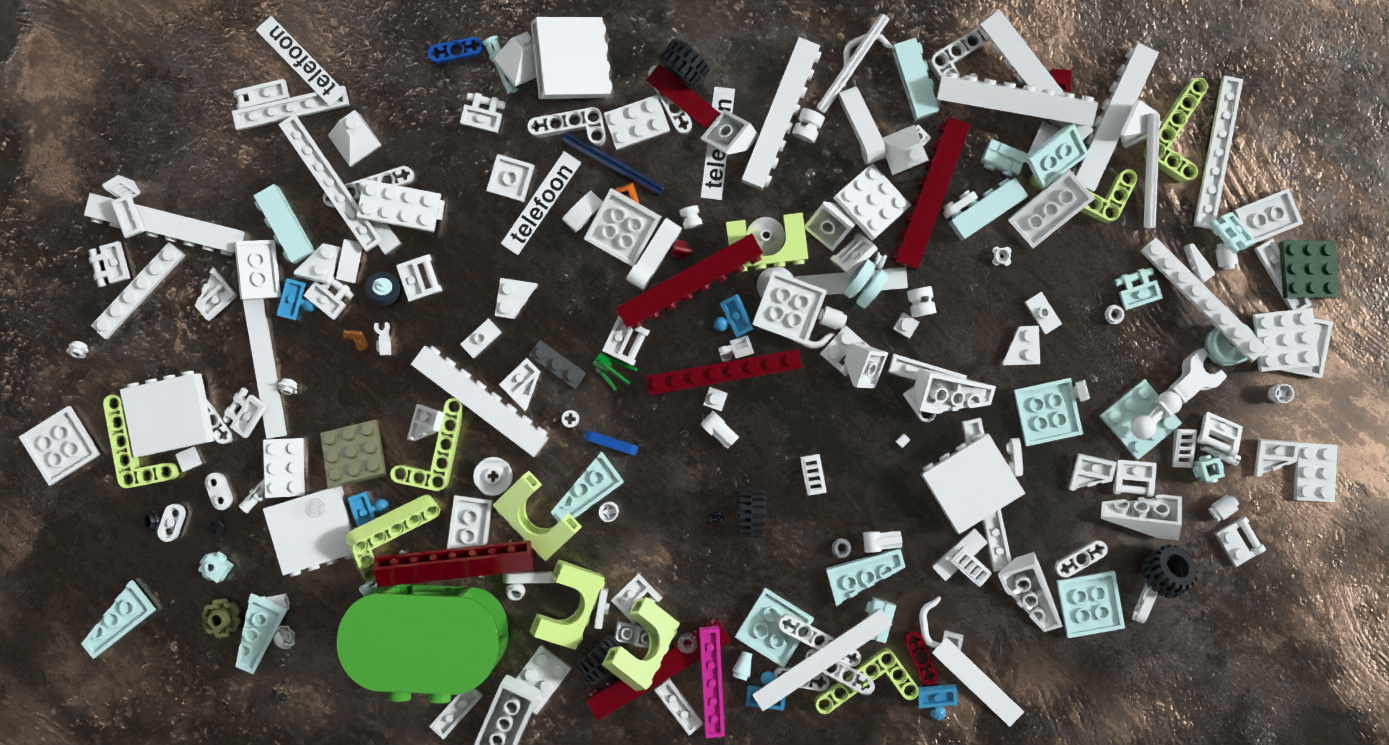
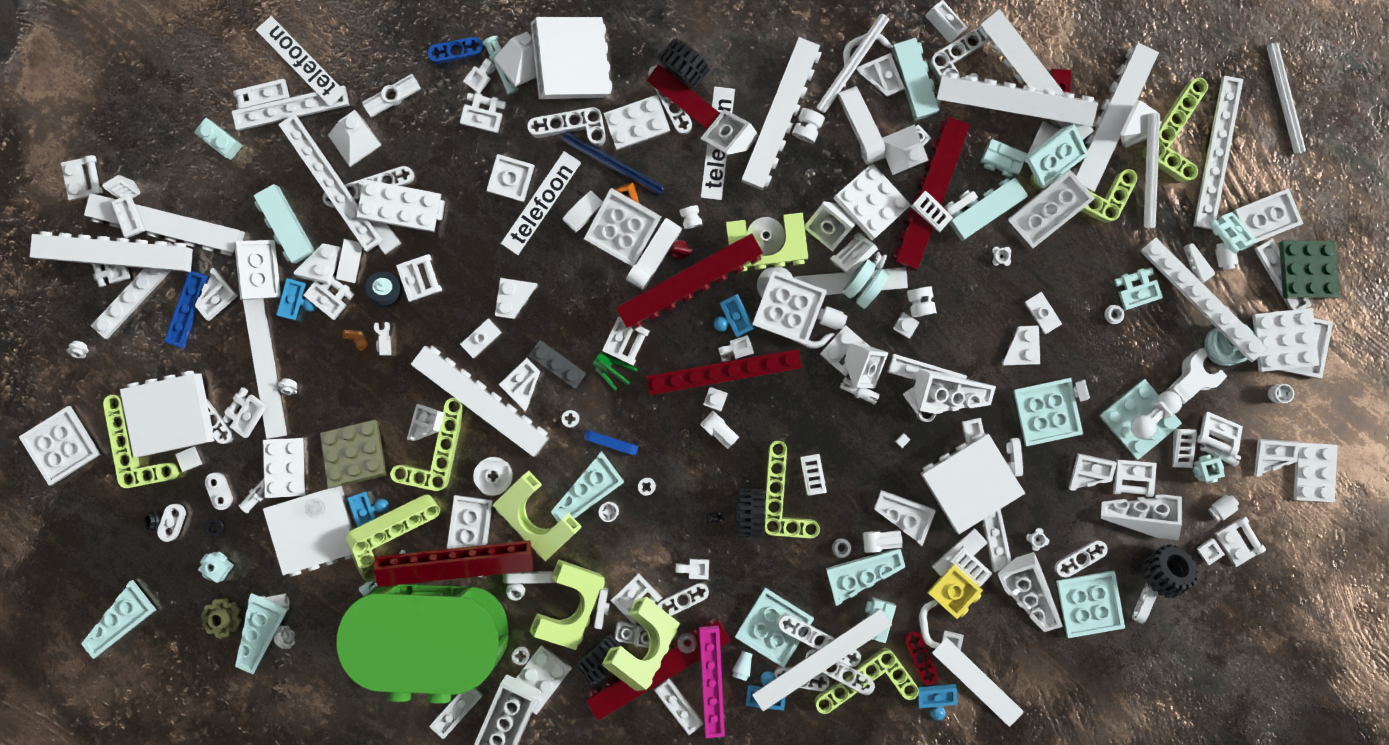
none -> white brick [30,231,193,272]
none -> white plate [61,156,103,201]
none -> blue tile [164,270,209,348]
none -> light aqua brick [194,118,242,160]
none -> white piece [362,74,421,117]
none -> white plate [463,59,496,93]
none -> white bush [512,646,530,665]
none -> white bush [638,478,656,496]
none -> white beam [657,582,709,616]
none -> white plate [675,559,709,579]
none -> yellowish green beam [765,440,820,538]
none -> white pin [840,377,880,405]
none -> white wing [857,53,905,97]
none -> white wing [874,490,936,546]
none -> white slope [911,191,953,232]
none -> white slope [926,0,968,43]
none -> light yellow plate [927,564,983,619]
none -> white plate [1026,528,1049,551]
none -> white plate [1196,538,1225,565]
none -> white axle [1267,42,1306,154]

